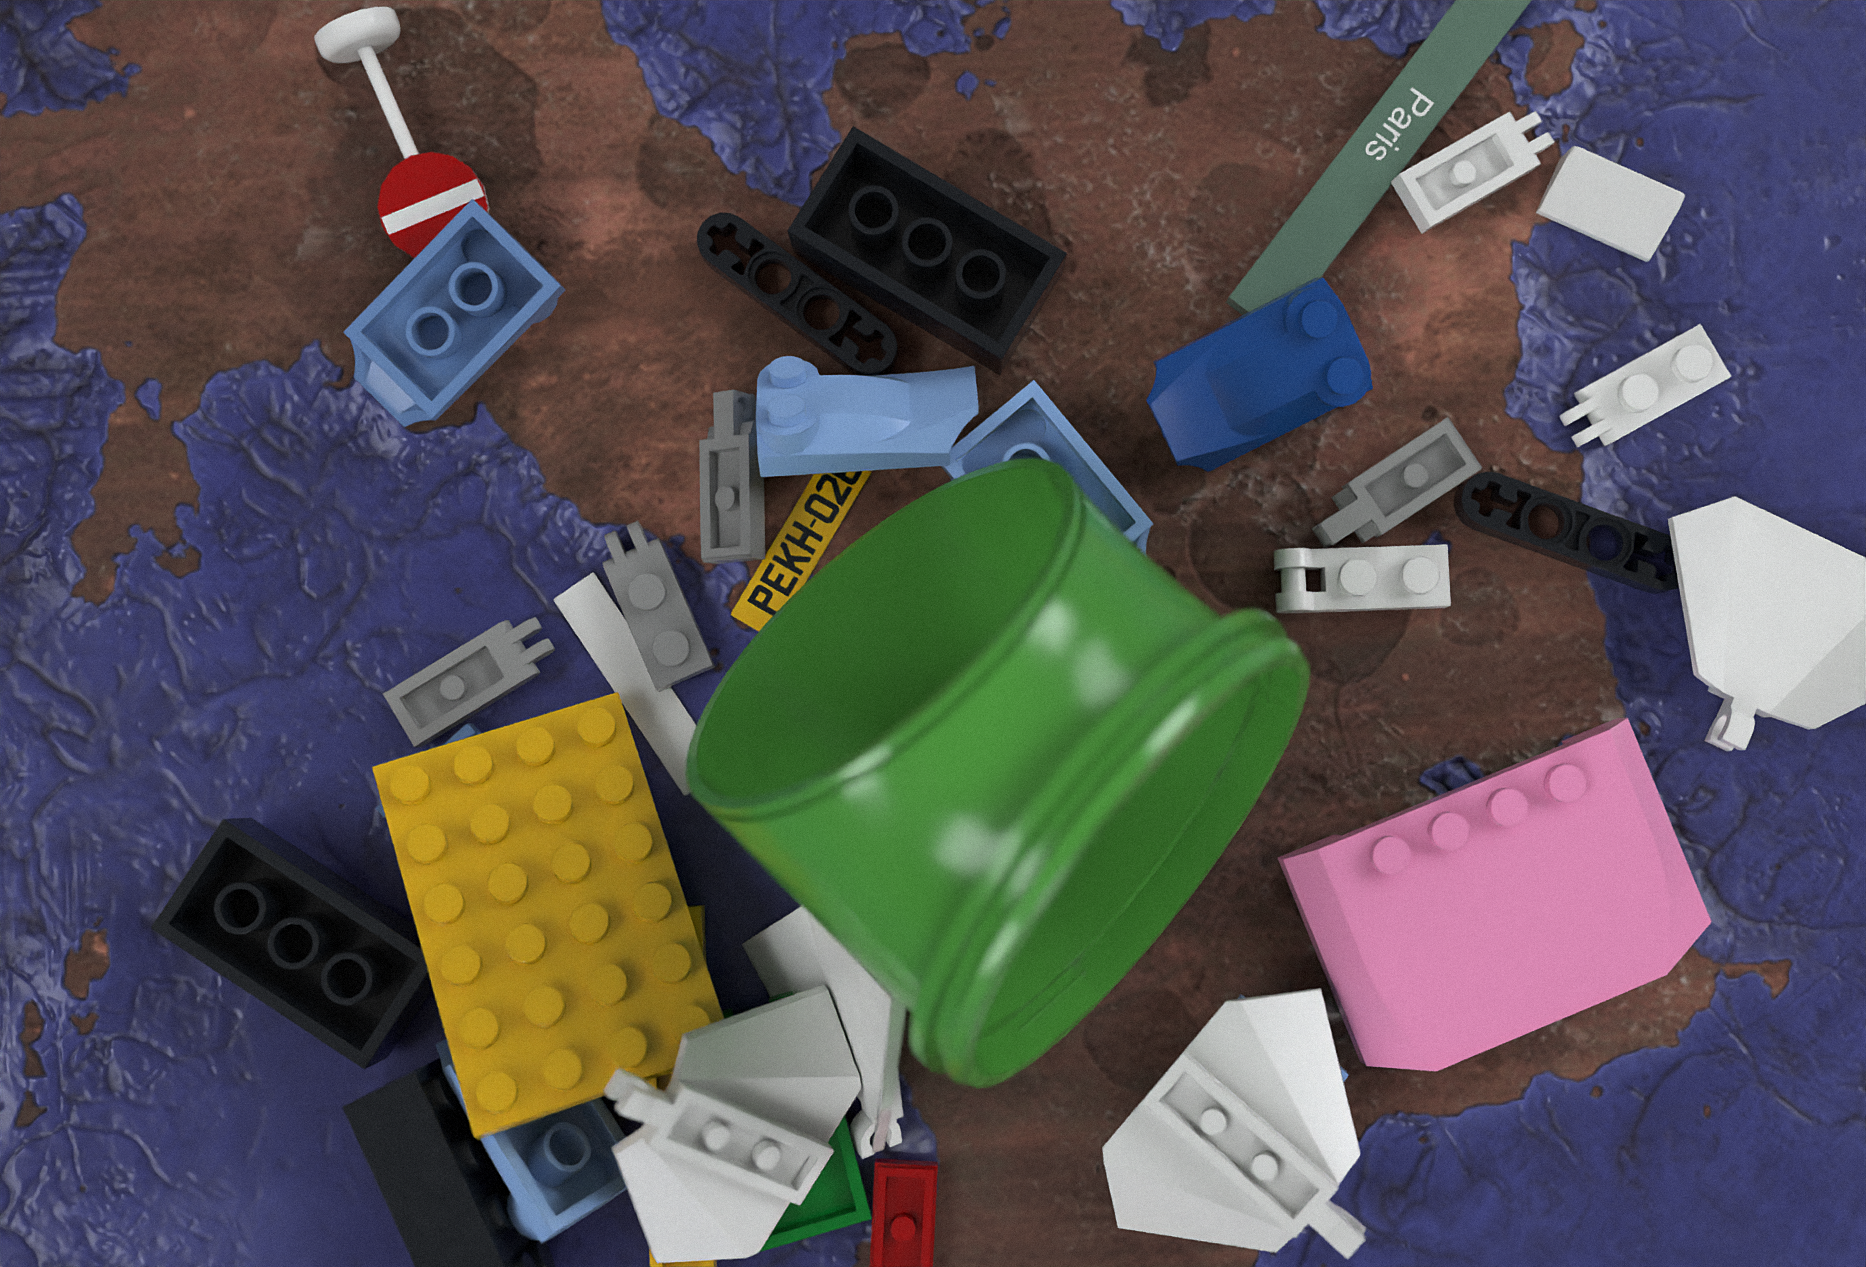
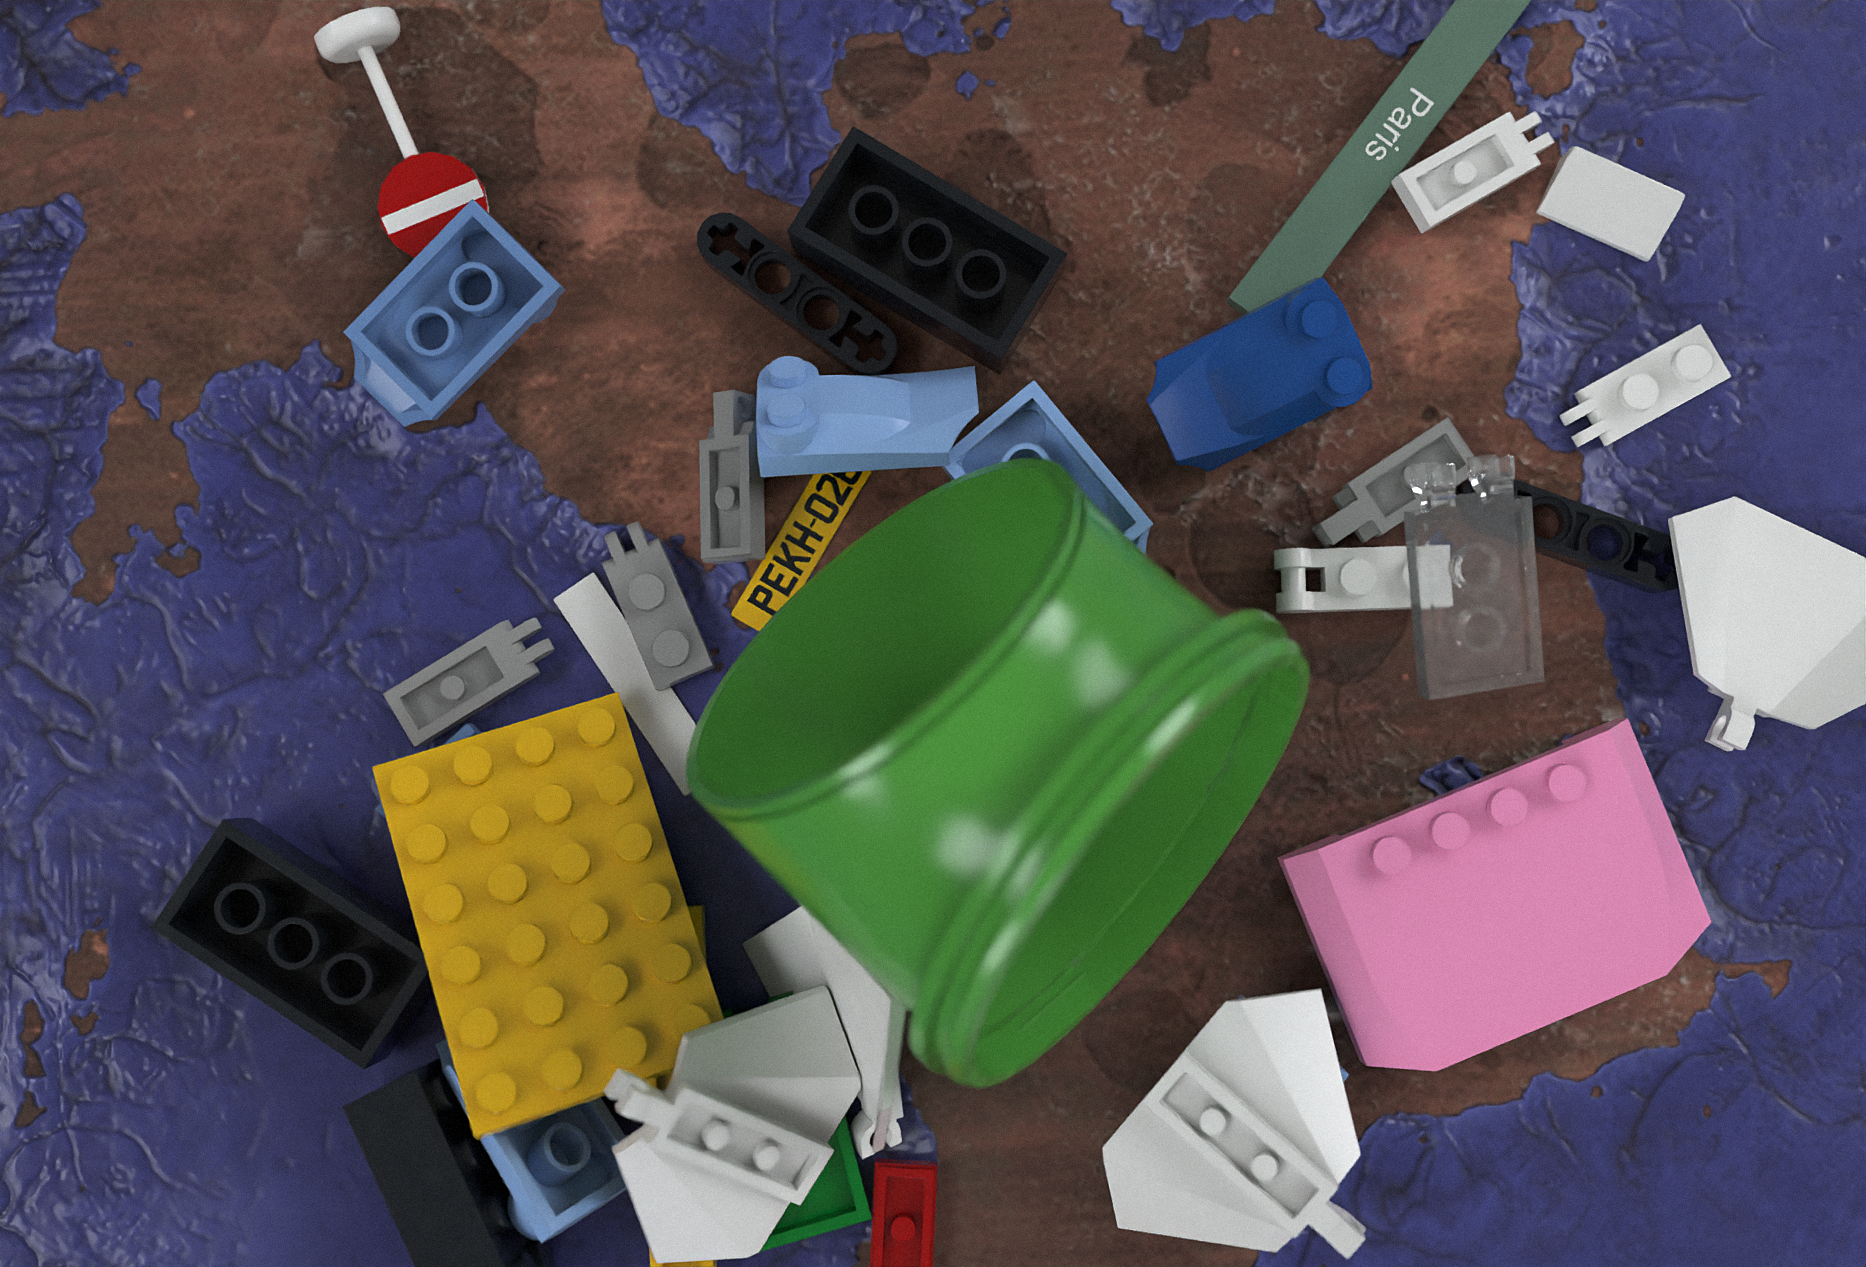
none -> clear tile [1404,454,1545,700]

